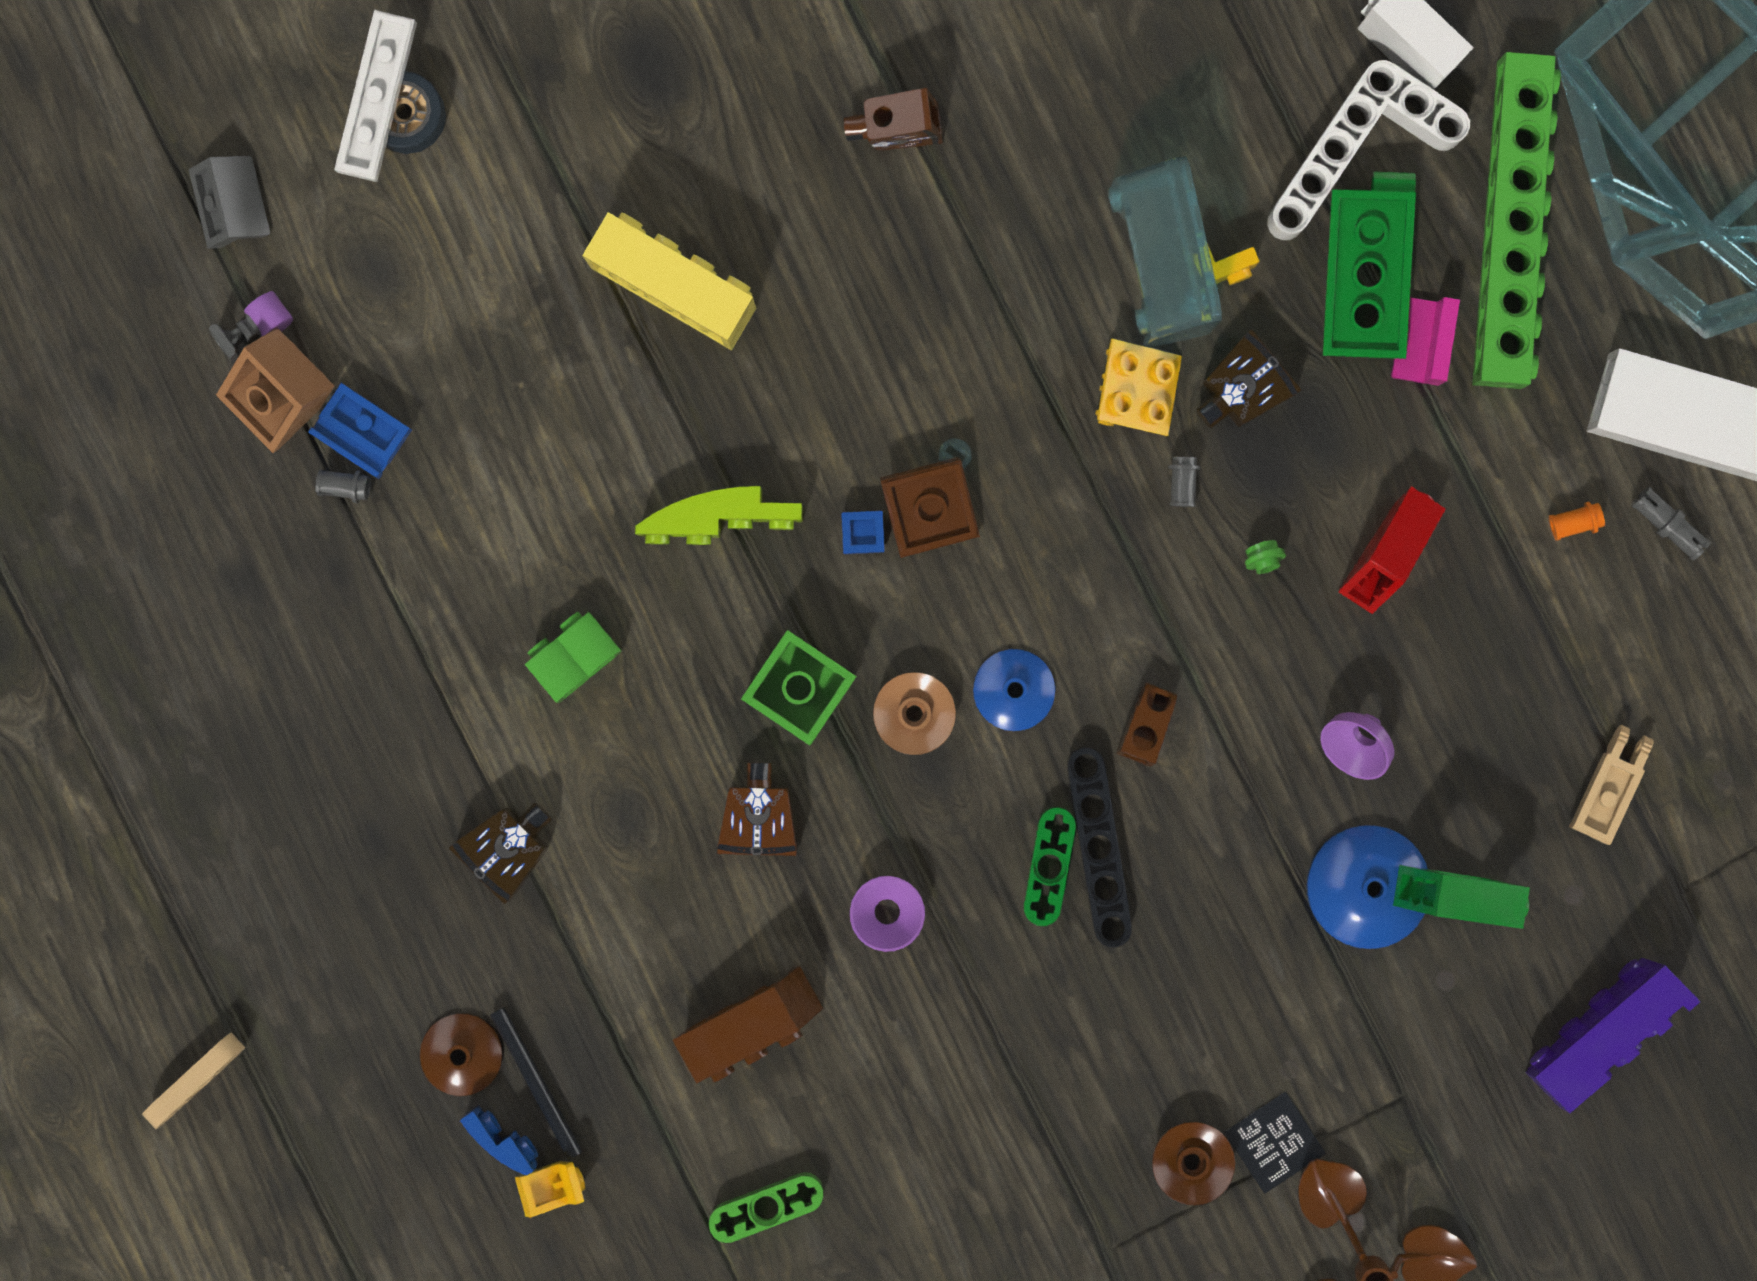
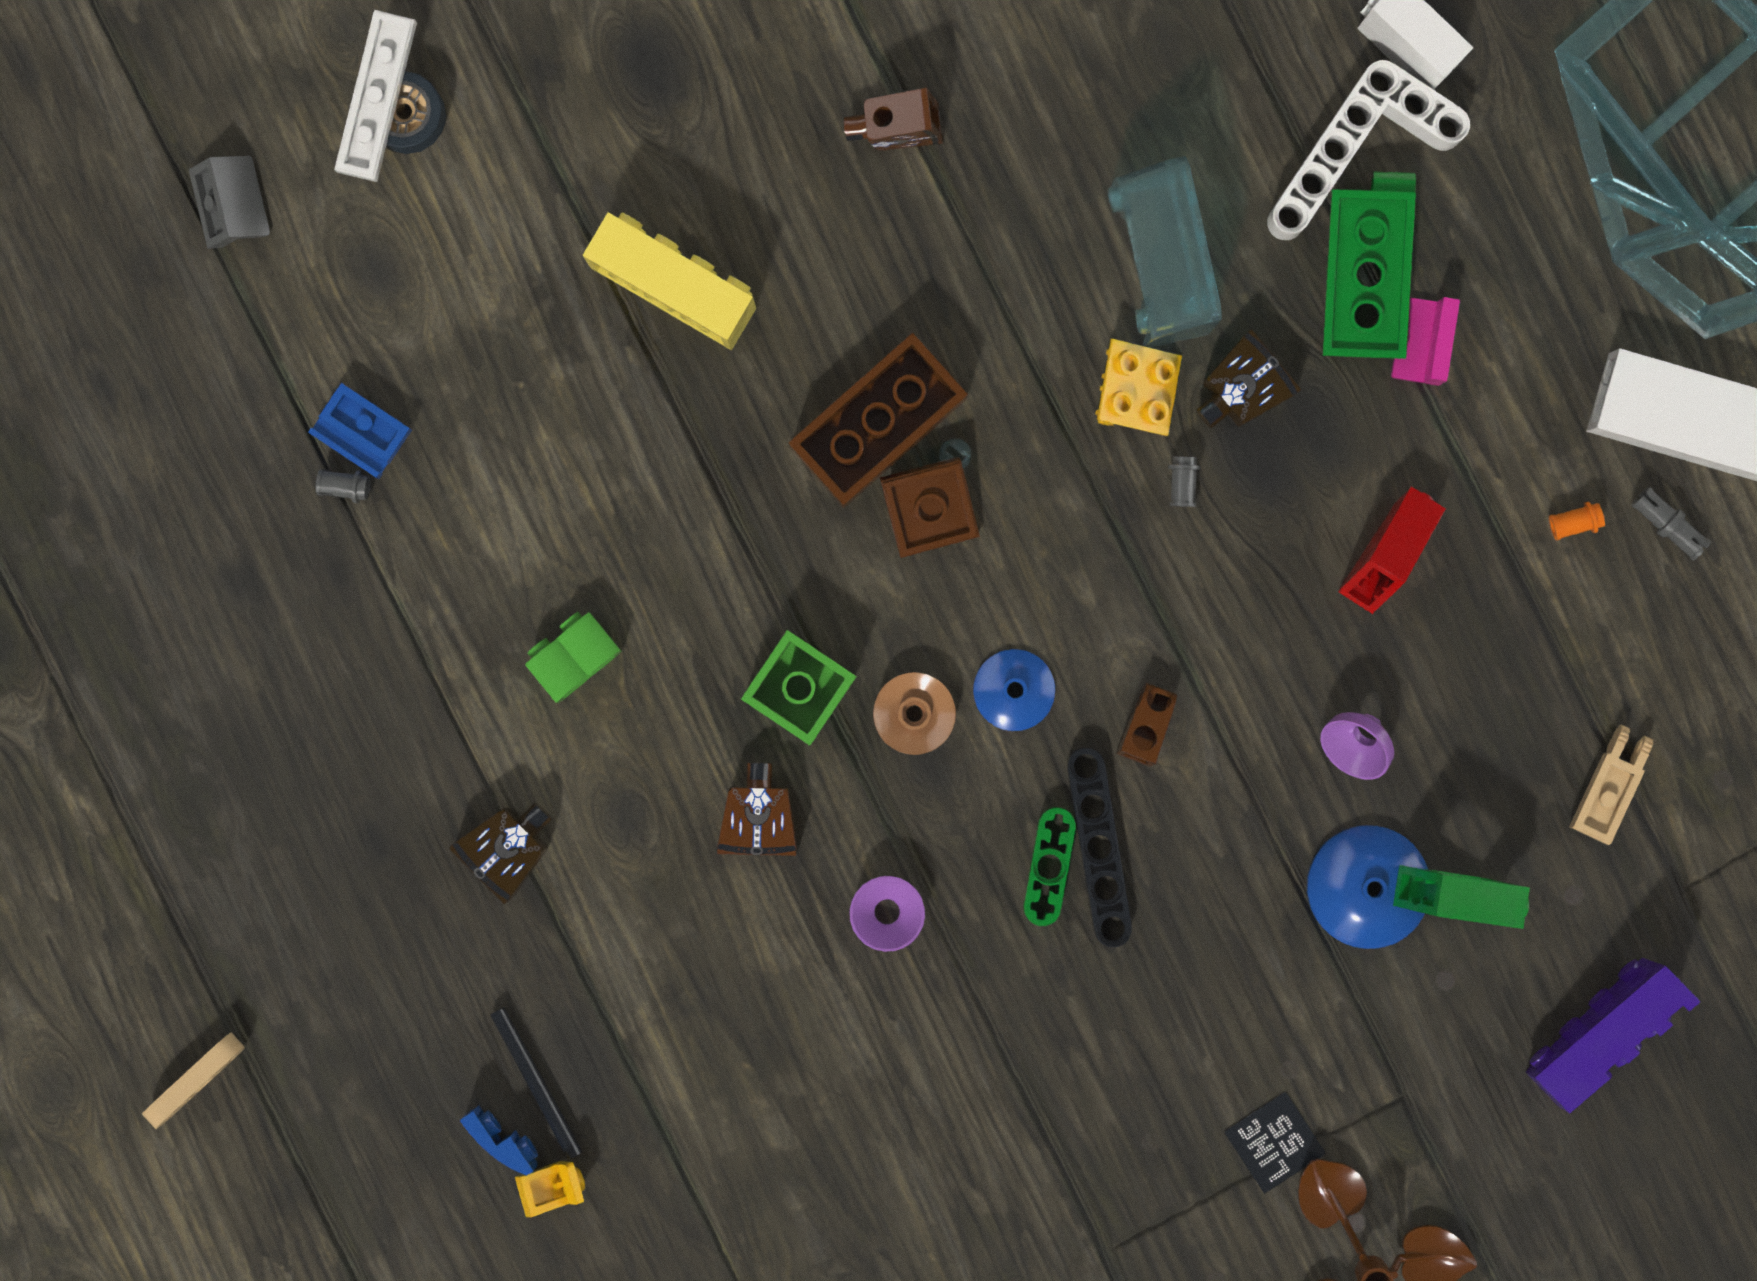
leg [209,291,293,365] -> none
medium nougat slope [216,327,335,453] -> none
reddish brown dish [420,1013,503,1096] -> none
lime slope [635,486,803,545] -> none
reddish brown wedge [673,966,824,1084] -> none
bright green beam [709,1172,824,1243] -> none
blue plate [842,511,885,555] -> none
reddish brown dish [1152,1122,1235,1205] -> none
yellow bracket [1191,240,1260,286] -> none
bright green plate [1245,540,1286,574] -> none
bright green brick [1472,52,1561,389] -> none
none -> reddish brown brick [788,333,968,508]

